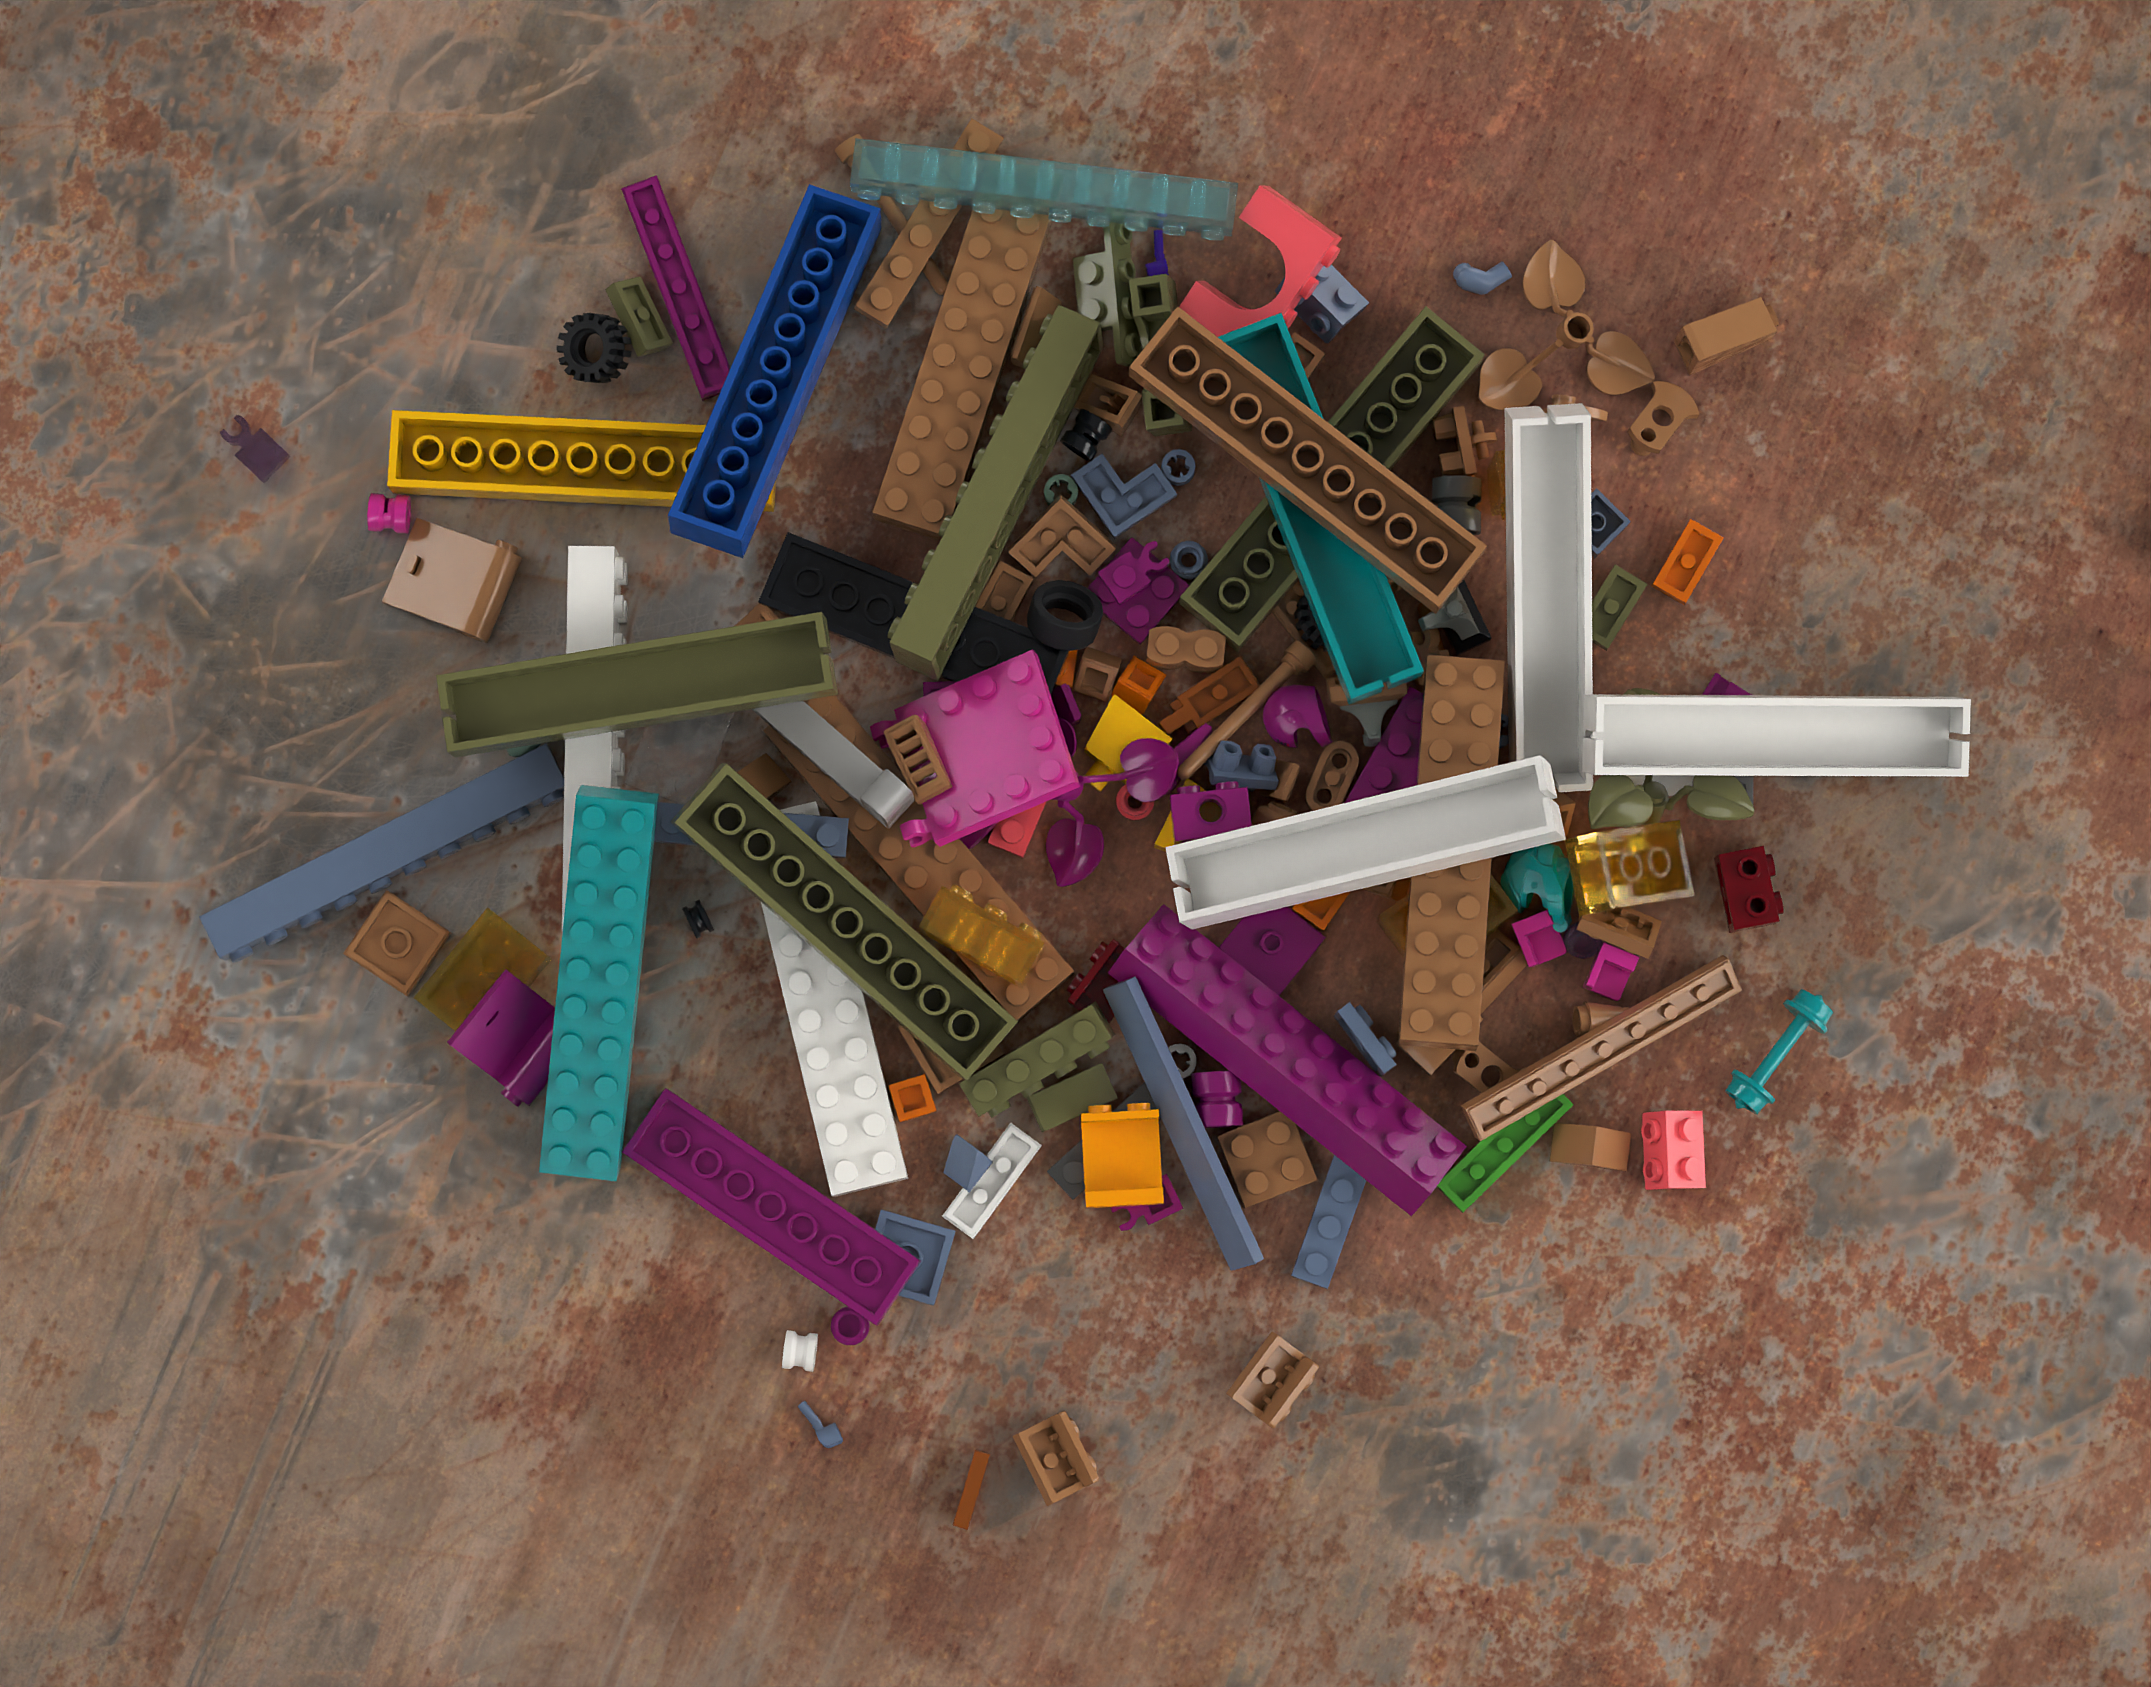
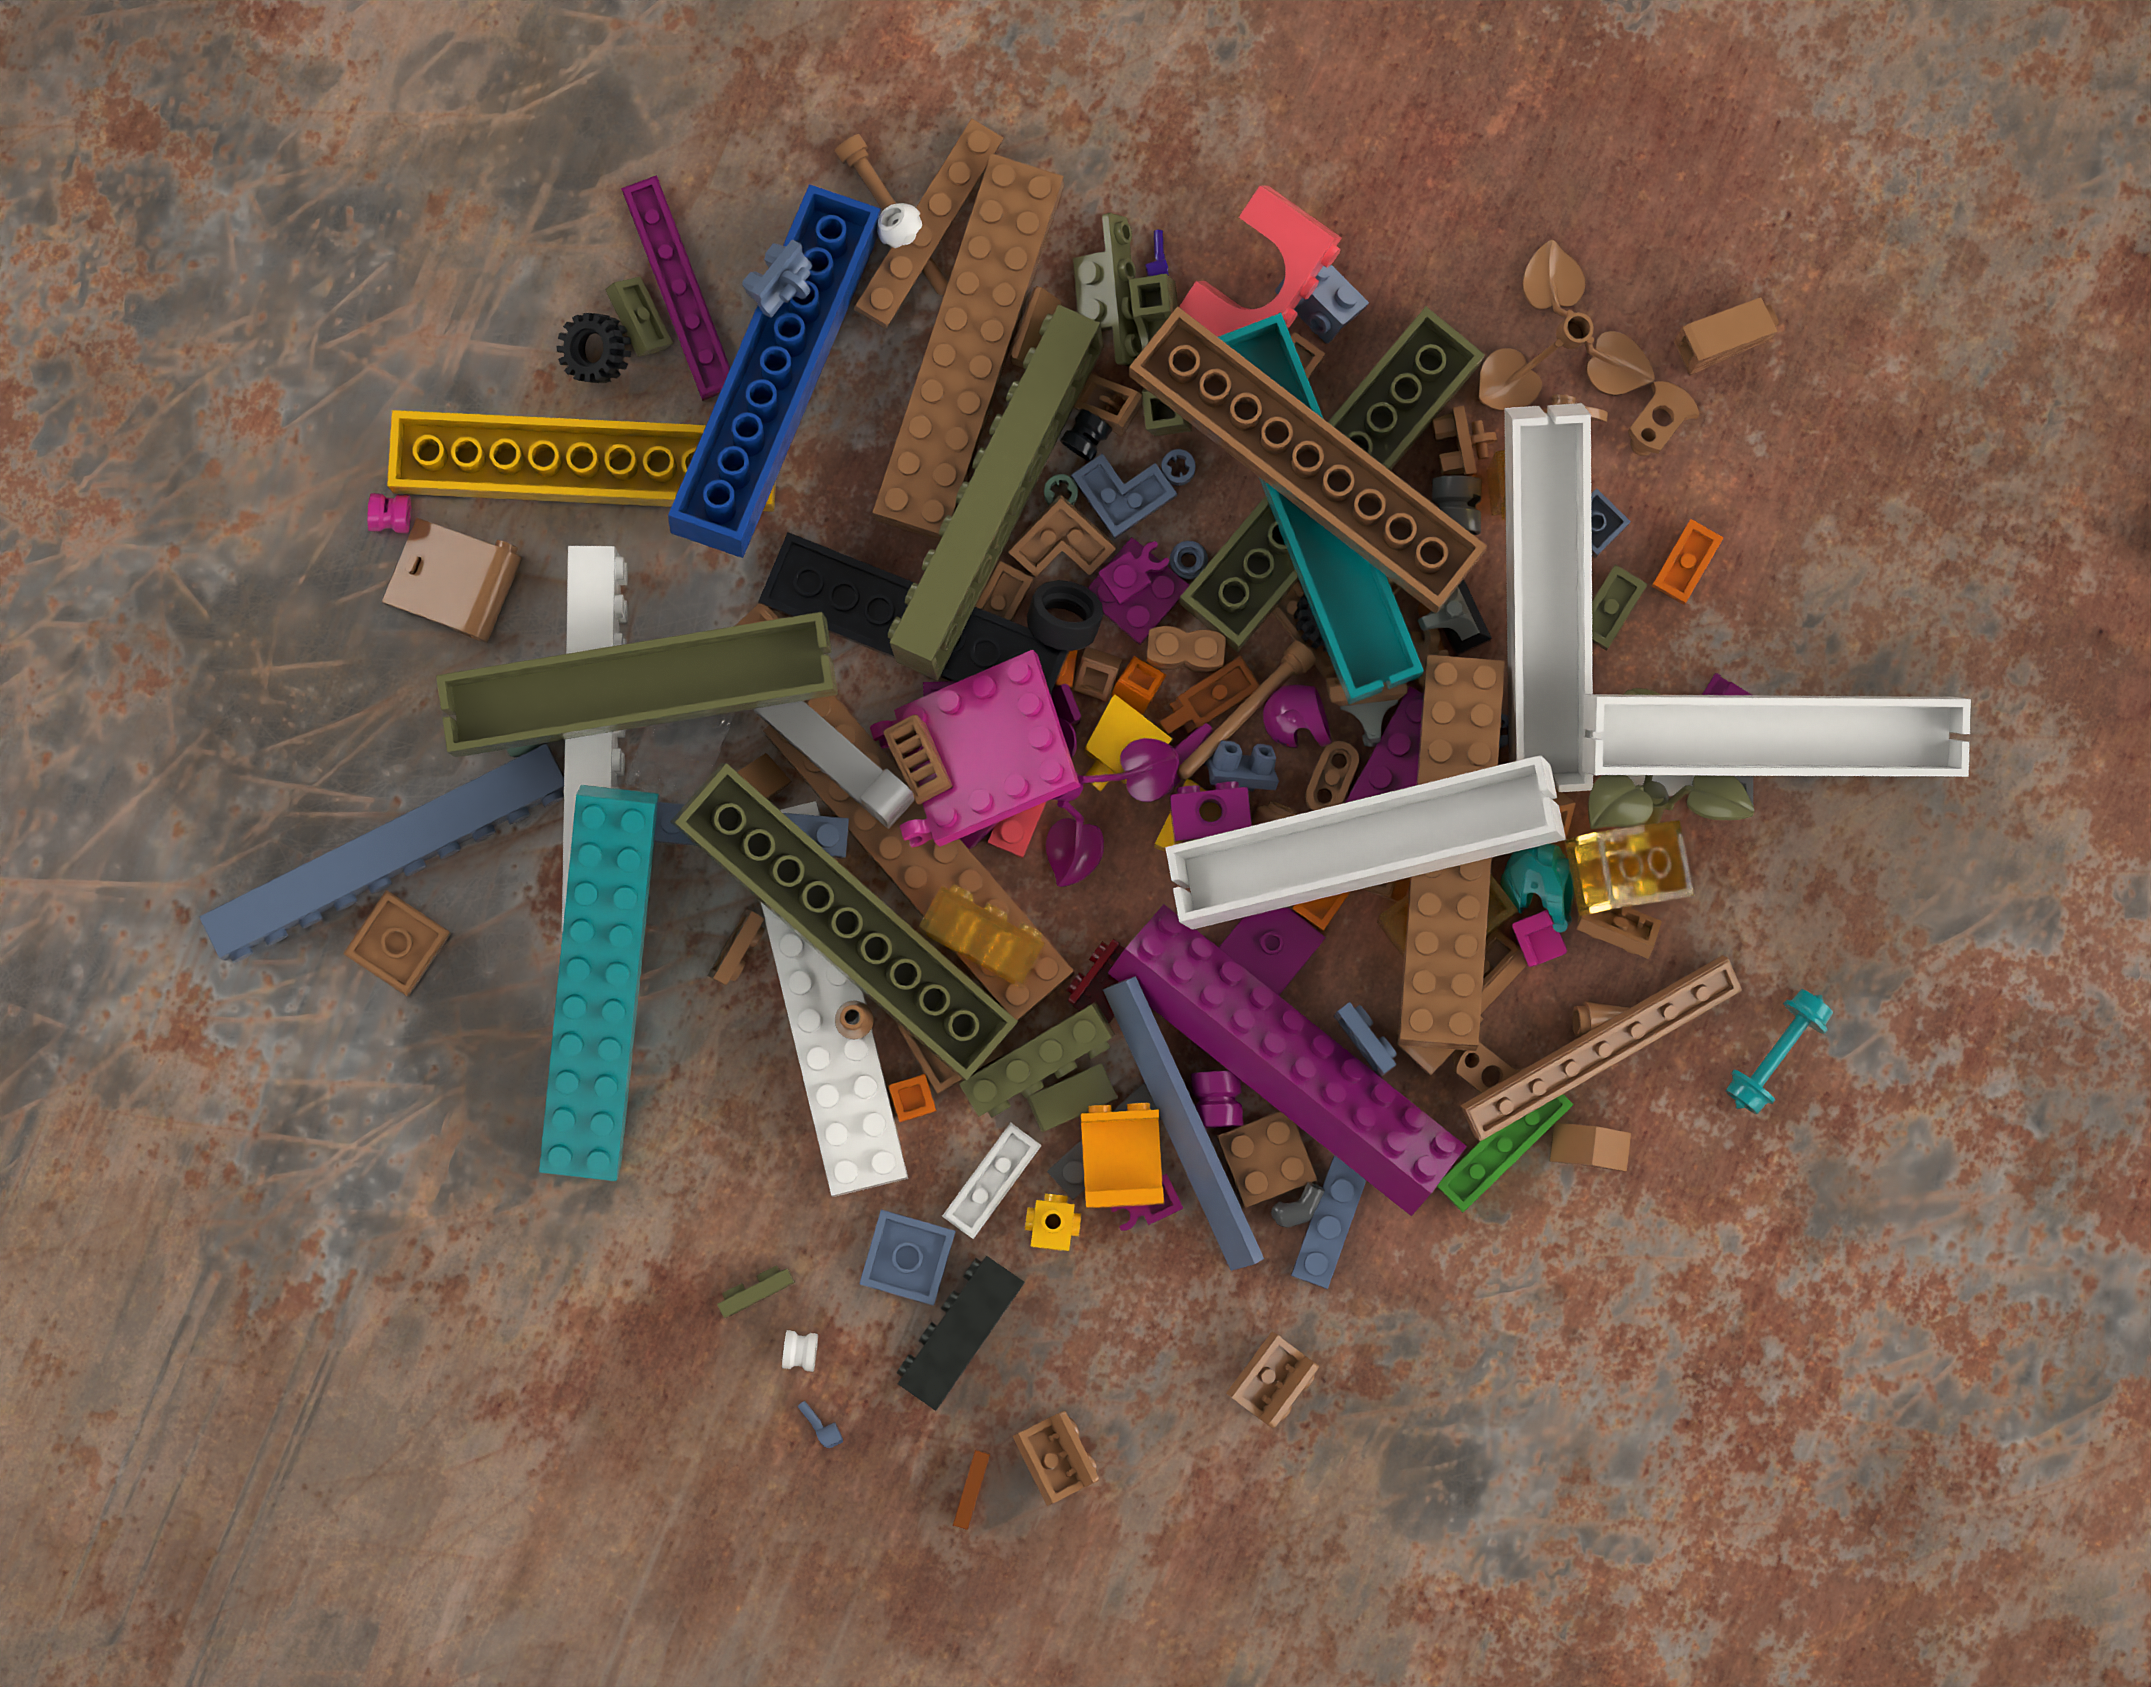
clear purple plate [220,415,290,483] -> none
clear yellow brick [414,907,552,1032] -> none
magenta door [447,969,555,1107] -> none
magenta plate [622,1088,921,1326] -> none
black bush [682,900,714,939] -> none
magenta plate [831,1307,870,1345] -> none
clear light blue brick [850,138,1238,240] -> none
sand blue slope [943,1134,993,1193] -> none
coral plate [1116,784,1154,820] -> none
white bush [1168,1044,1197,1079] -> none
medium nougat slope [1259,760,1301,804] -> none
sand blue arm [1453,261,1512,295] -> none
clear purple plate [1563,922,1602,959] -> none
dark pink panel [1583,942,1639,1001] -> none
coral bracket [1641,1111,1706,1190] -> none
dark red brick [1714,846,1784,933] -> none
none -> medium nougat plate [707,909,765,985]
none -> olive plate [717,1265,795,1318]
none -> sand blue hips [742,240,812,318]
none -> medium nougat cone [835,1001,874,1039]
none -> white plate [877,203,922,248]
none -> pearl dark grey brick [896,1255,1025,1411]
none -> yellow brick [1025,1194,1081,1252]
none -> dark grey arm [1271,1182,1325,1228]

